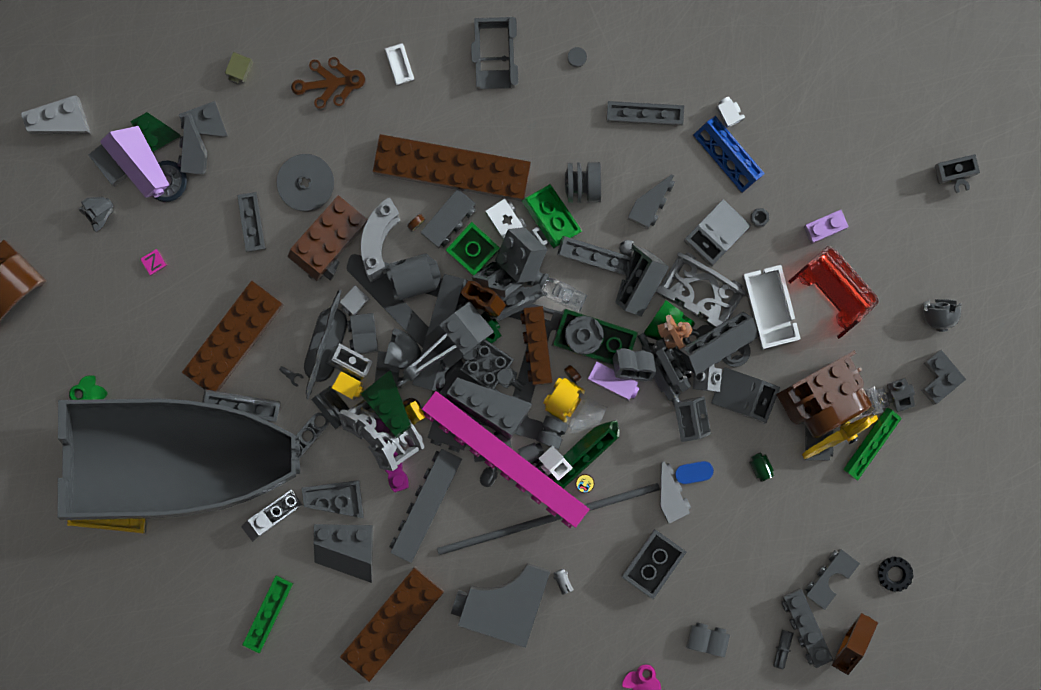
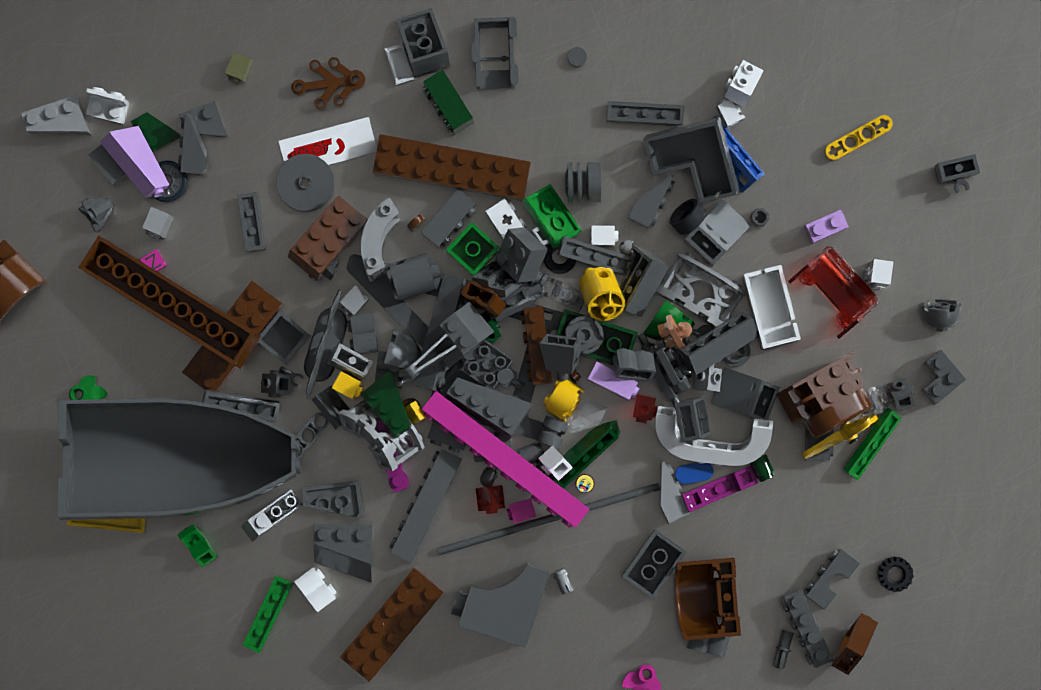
none -> reddish brown brick [78,235,261,369]
none -> white bracket [85,86,129,125]
none -> light grey brick [142,207,173,240]
none -> green brick [177,524,218,568]
none -> dark grey piece [258,310,311,365]
none -> dark grey brick [261,370,292,398]
none -> white sticker [279,117,377,165]
none -> white brick [294,567,337,612]
none -> dark grey slope [396,8,450,76]
none -> dark green brick [422,69,474,135]
none -> clear red brick [475,485,505,514]
none -> dark pink brick [506,498,536,523]
none -> dark grey torso [540,334,581,381]
none -> black tyre [543,243,576,274]
none -> yellow cylinder [579,267,625,321]
none -> white brick [591,226,618,247]
none -> clear red brick [632,394,658,424]
none -> dark grey piece [643,117,739,203]
none -> white arch [656,406,773,466]
none -> black tyre [670,199,707,235]
none -> reddish brown piece [674,557,741,640]
none -> magenta slope [682,466,758,512]
none -> white brick [724,60,763,107]
none -> yellow beam [825,115,893,161]
none -> white brick [864,259,893,290]

